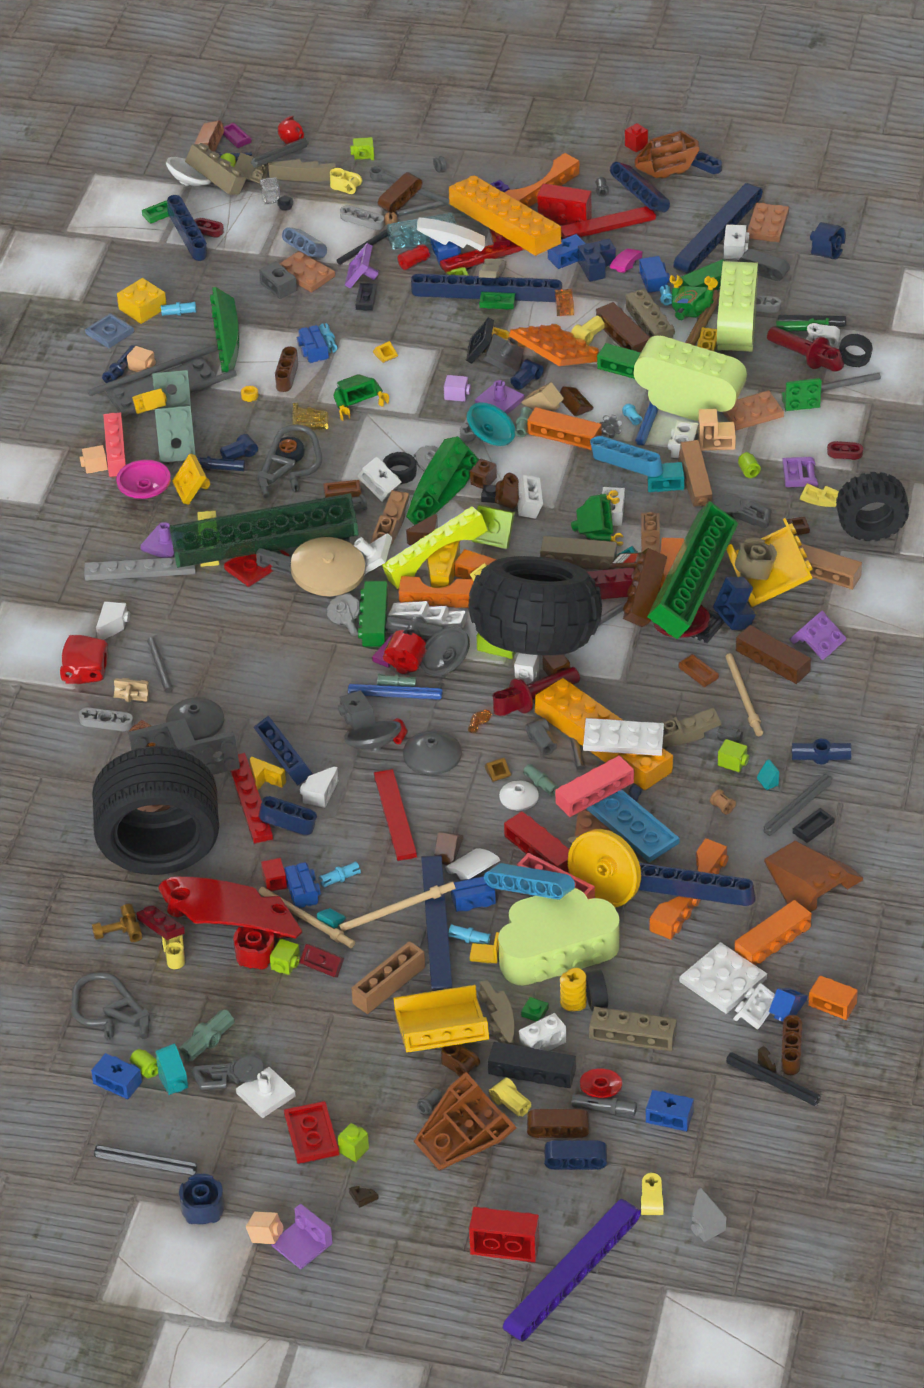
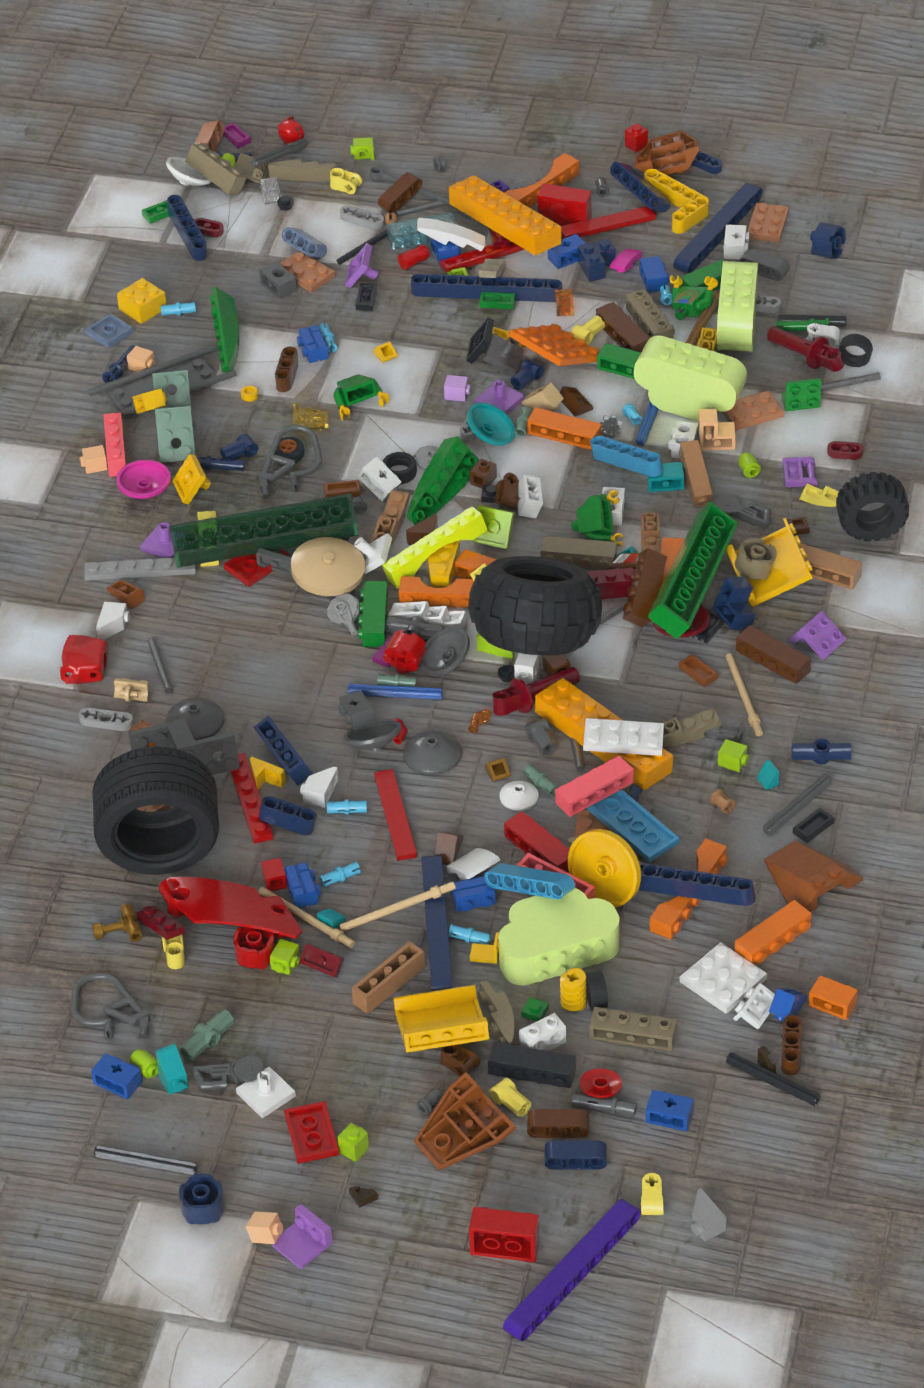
none -> dark orange slope [106,579,145,609]
none -> medium azure pin [327,799,367,815]
none -> black plate [498,665,515,682]
none -> yellow beam [644,169,709,234]

